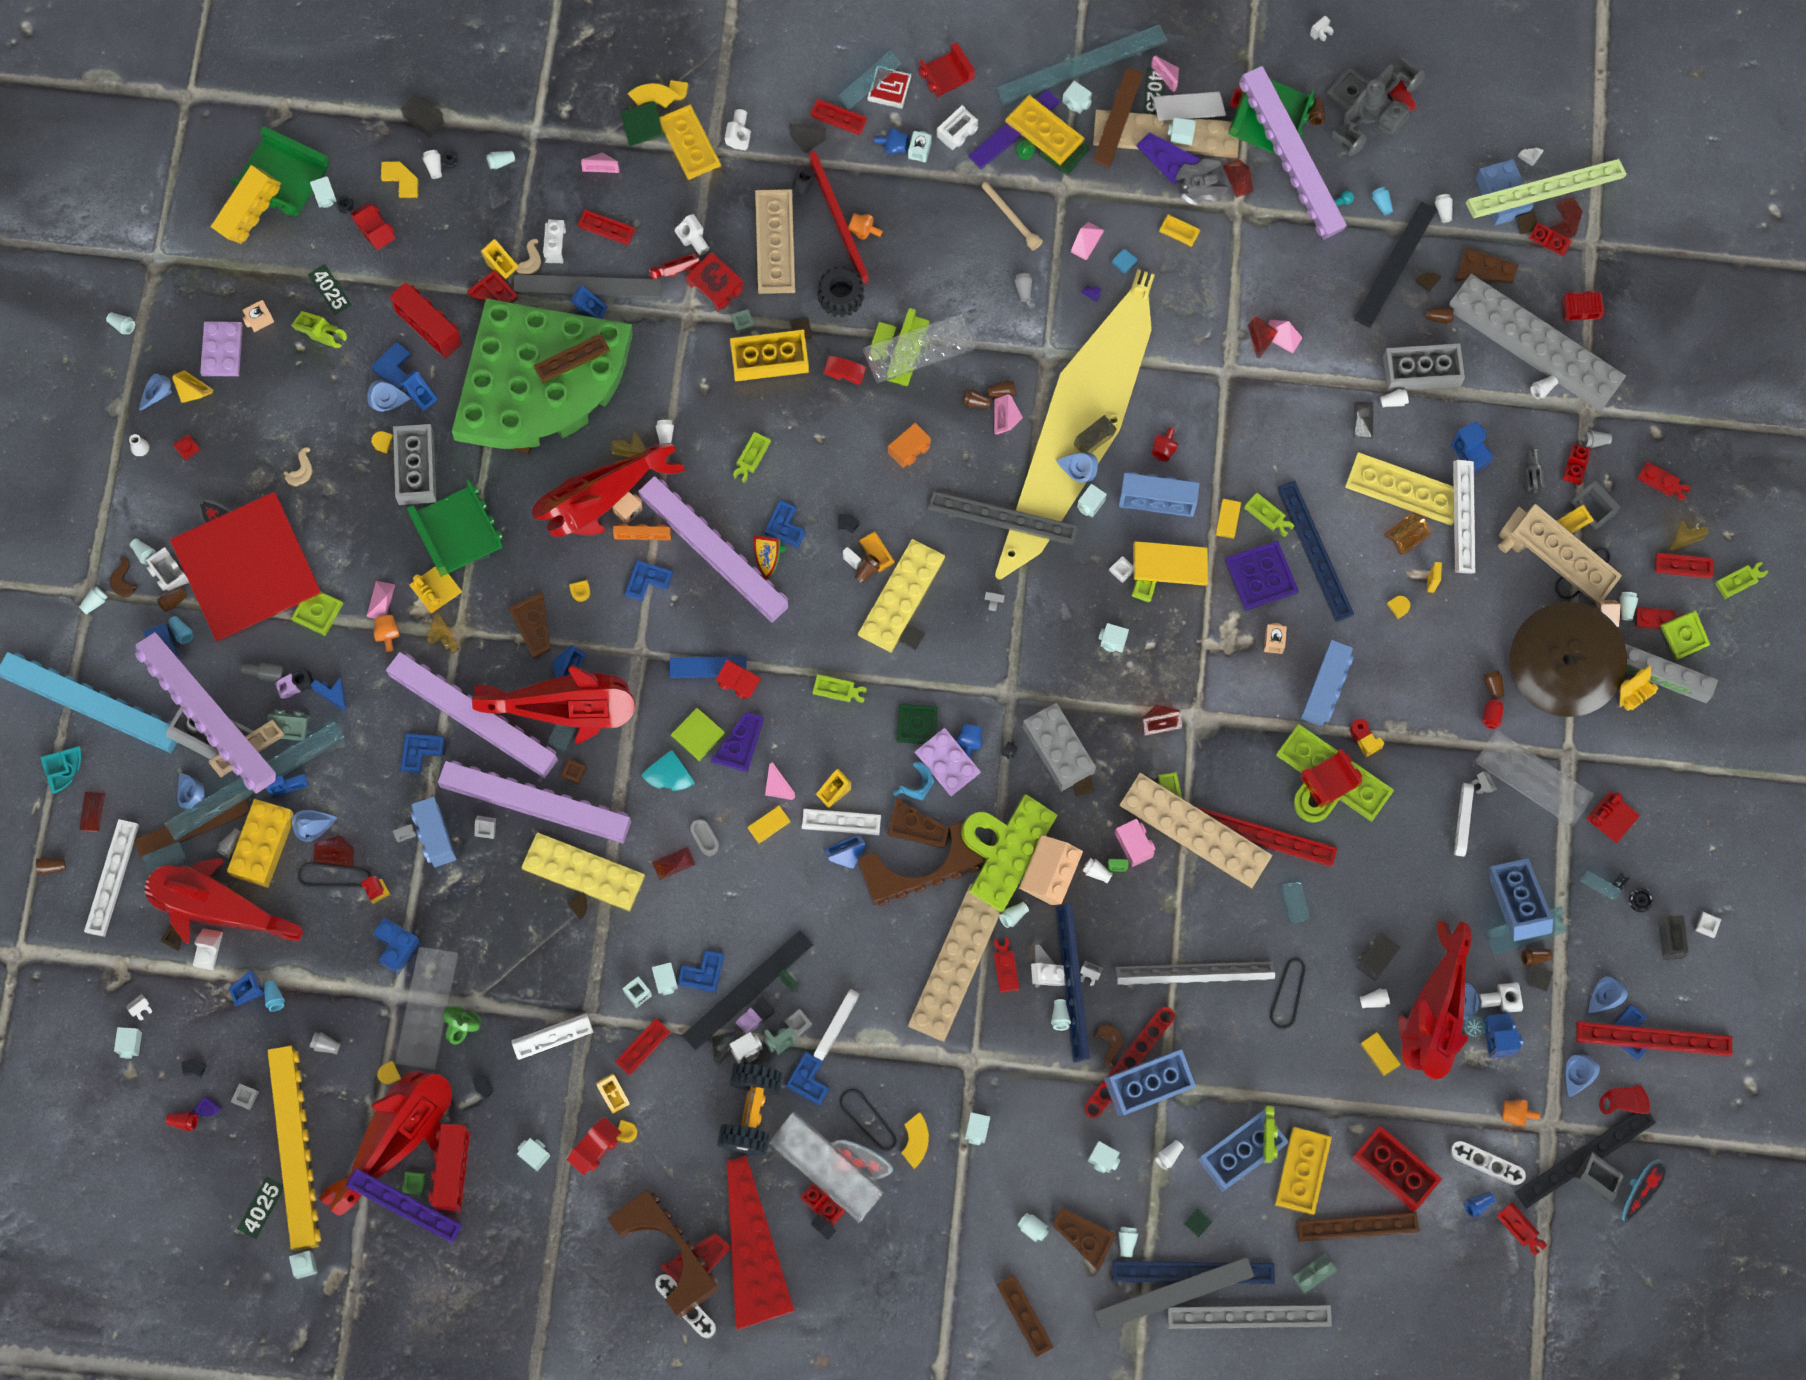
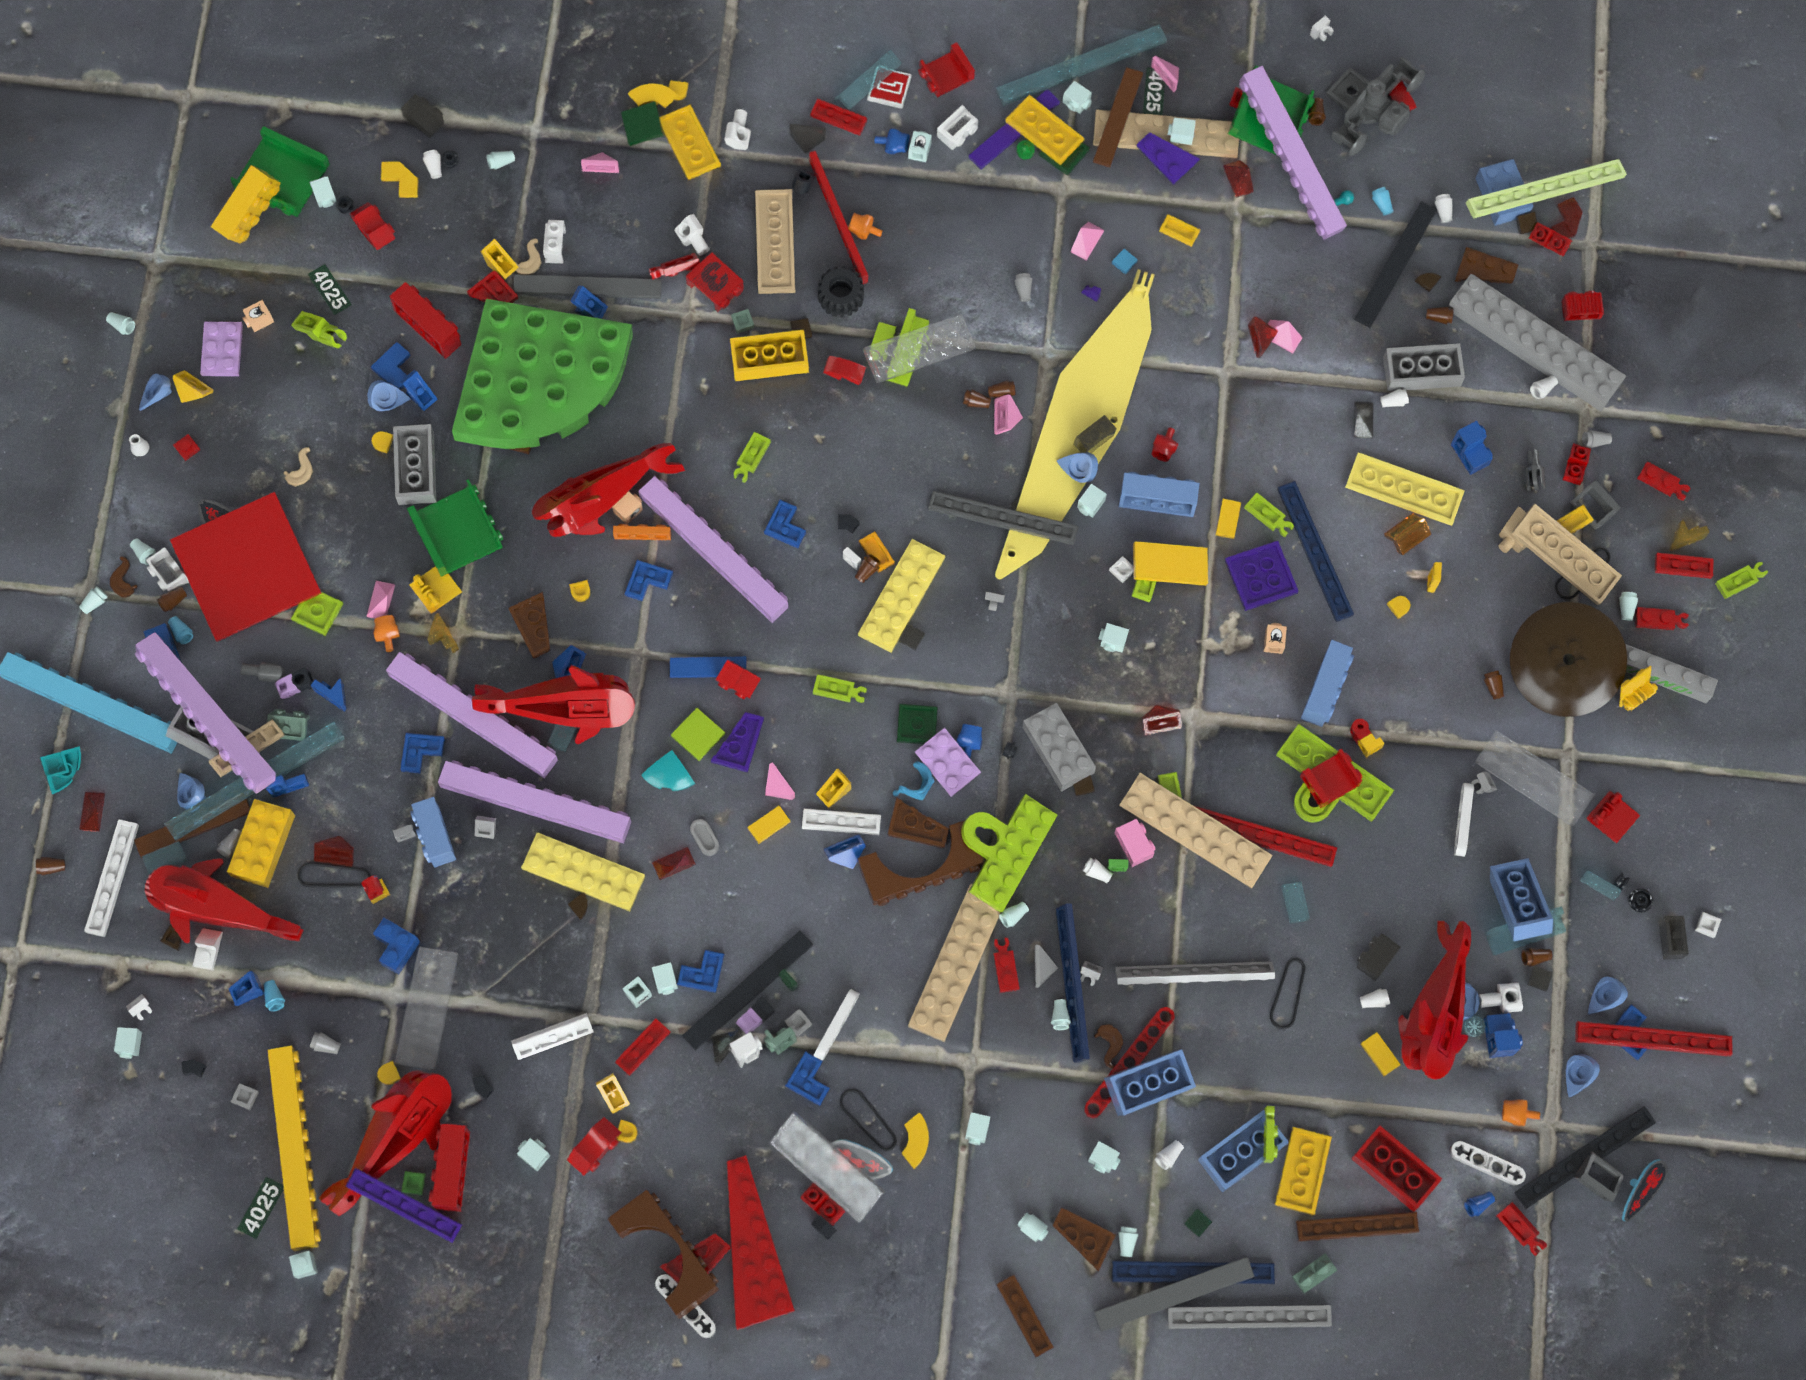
red cone [166,1112,198,1132] -> none
dark purple tile [192,1096,222,1117] -> none
medium blue piece [292,810,337,842] -> none
bright green tile [442,1006,482,1045] -> none
reddish brown plate [533,333,610,384] -> none
reddish brown tile [561,759,587,785] -> none
red tile [577,209,636,246] -> none
clear yellow slope [611,431,646,457] -> none
white cone [655,420,674,444] -> none
black plate [717,1063,782,1156] -> none
shield [754,535,786,580] -> none
orange brick [888,423,931,468] -> none
tan piece [982,182,1043,250] -> none
light nougat slope [1019,835,1083,905] -> none
white plate [1031,963,1065,986] -> none
white sticker [1153,92,1226,121] -> none
flat silver piece [1176,159,1228,205] -> none
white plate [1453,460,1475,574] -> none
red brick [1482,699,1504,729] -> none
white tile [1518,148,1544,166] -> none
light nougat brick [1596,600,1620,627] -> none
red piece [1599,1085,1650,1115] -> none
lime tile [1660,610,1710,660] -> none

